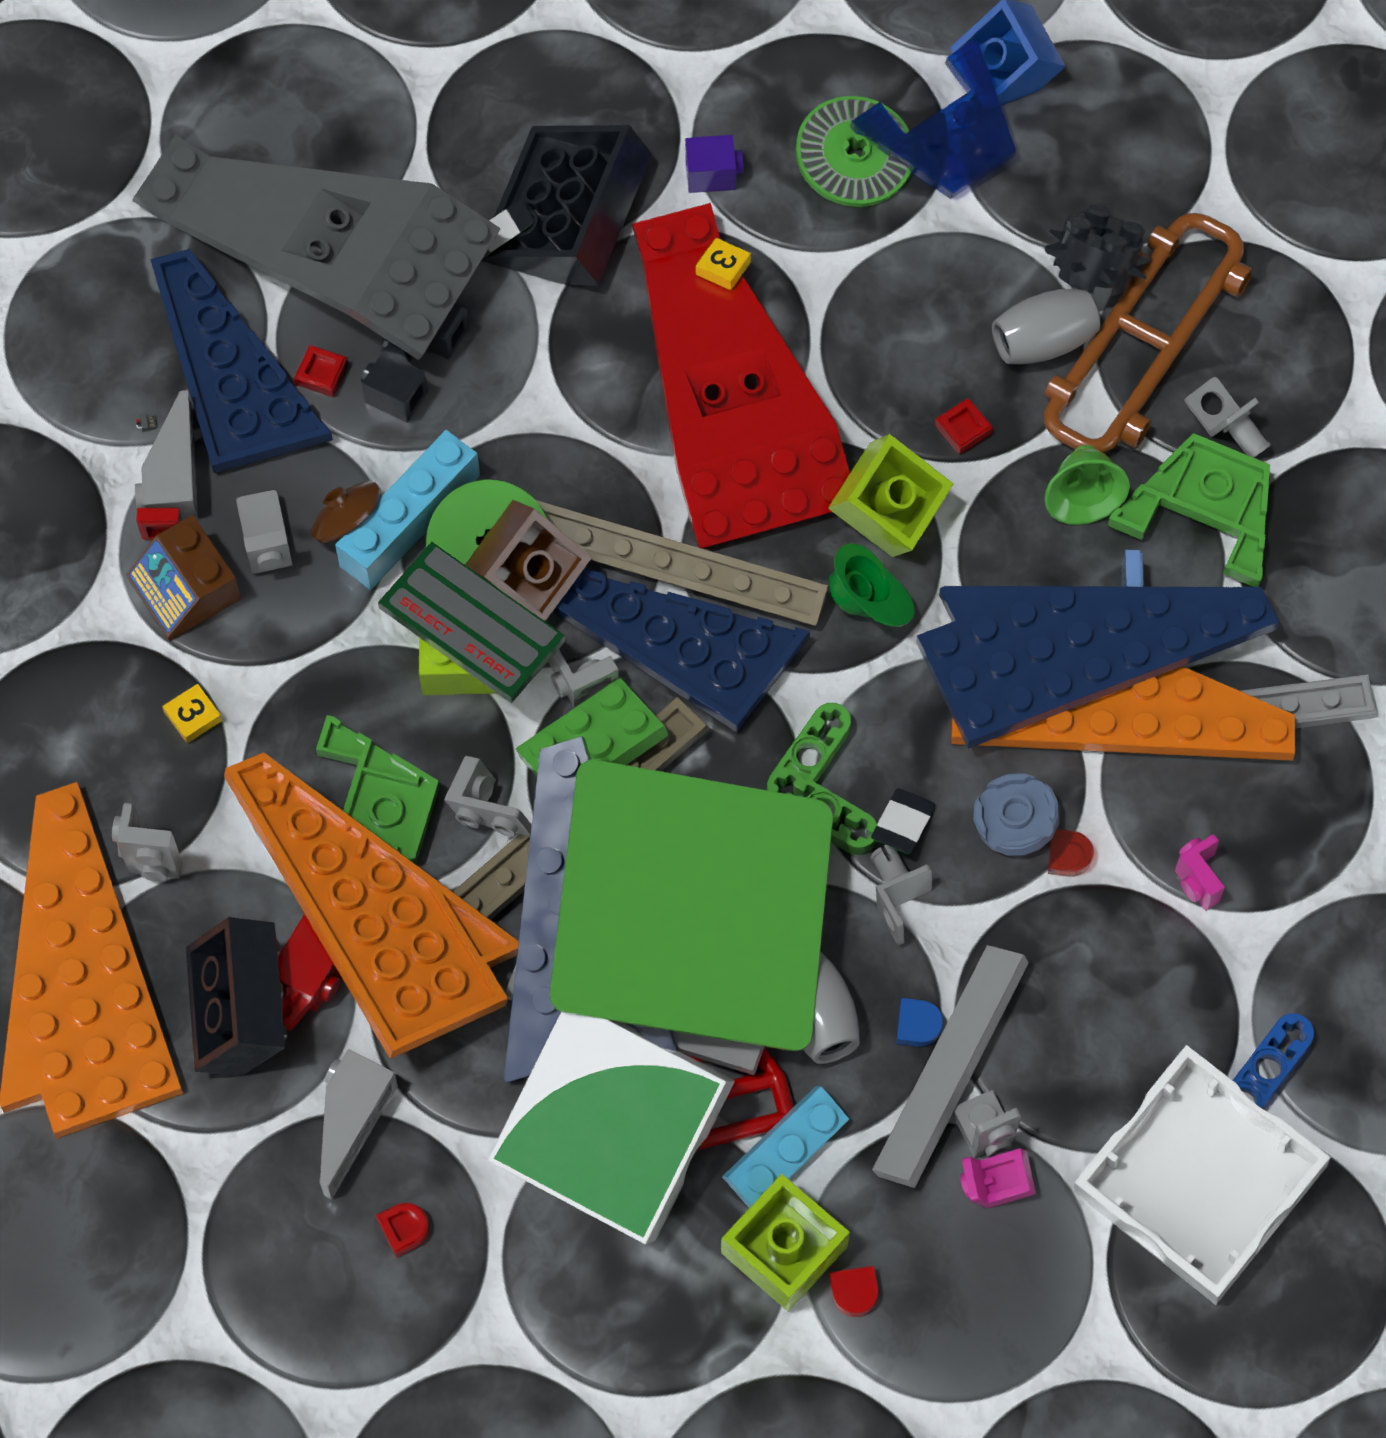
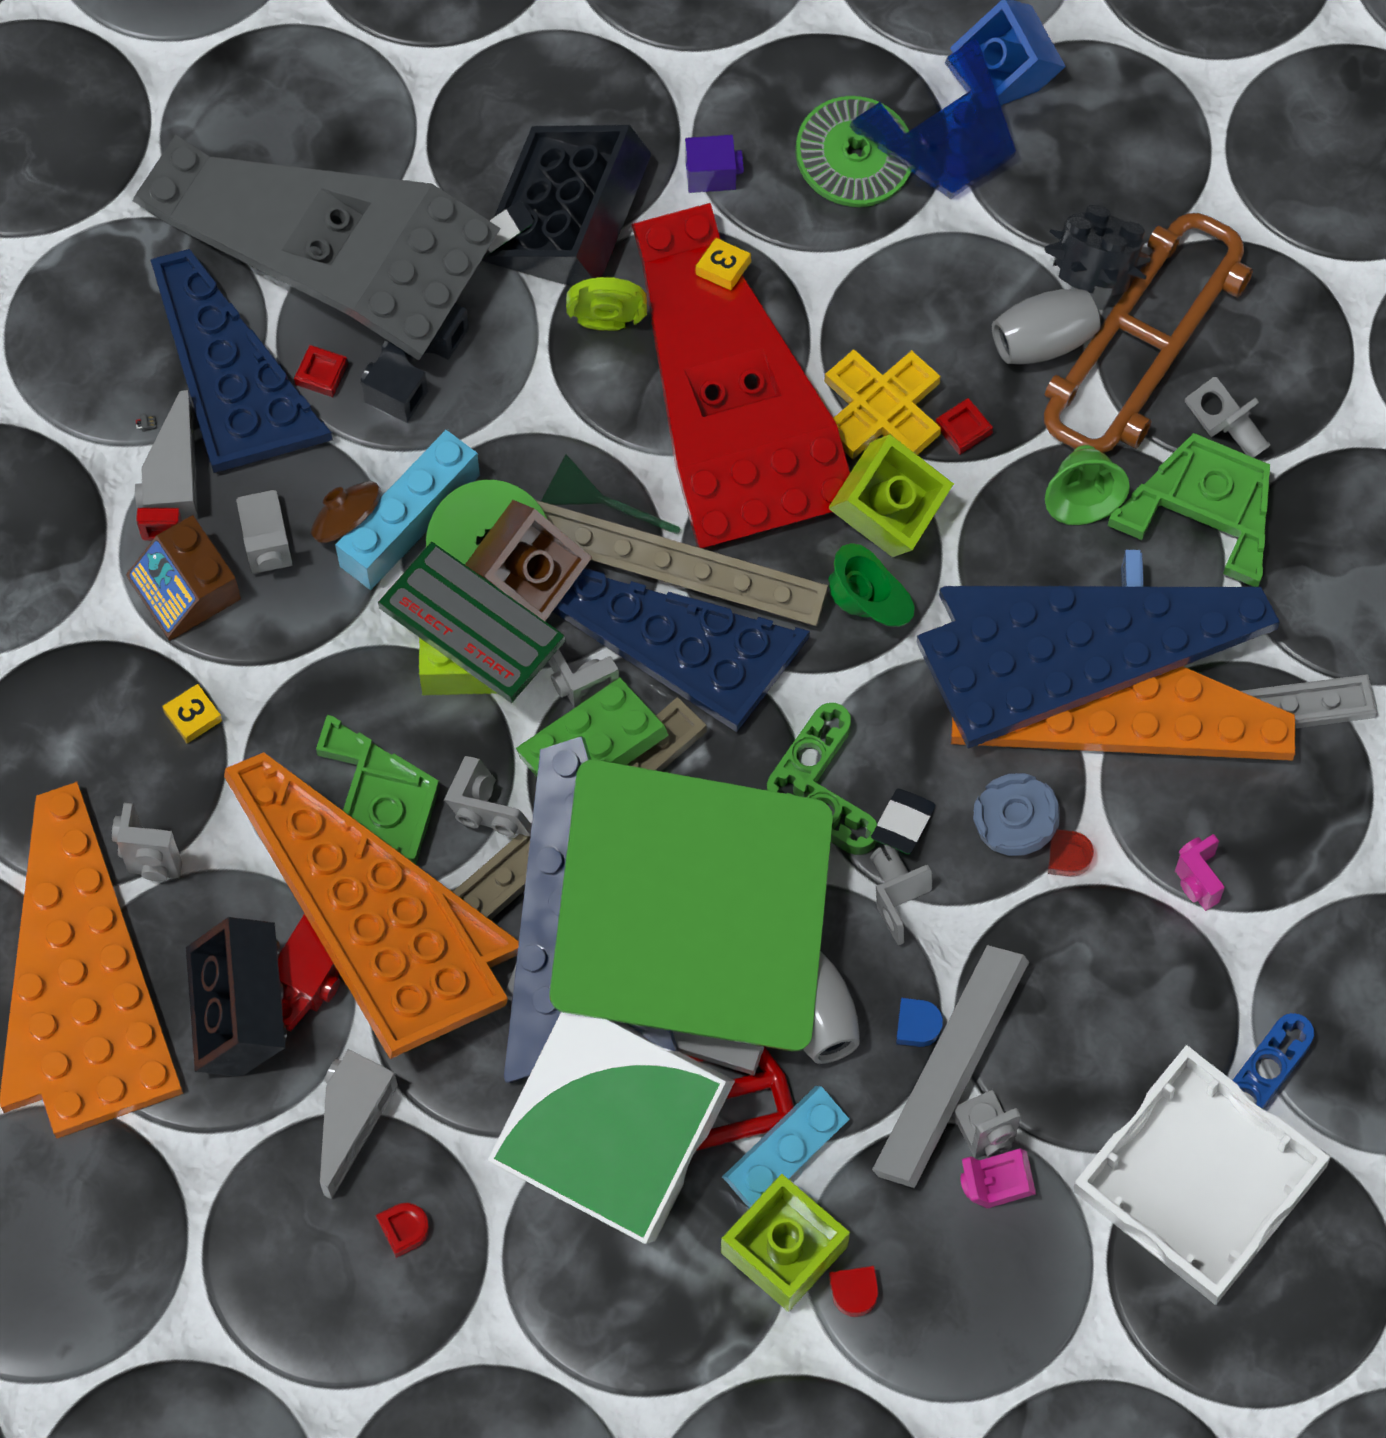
none -> clear green piece [541,454,680,534]
none -> lime tile [566,277,647,331]
none -> yellow plate [824,349,941,459]

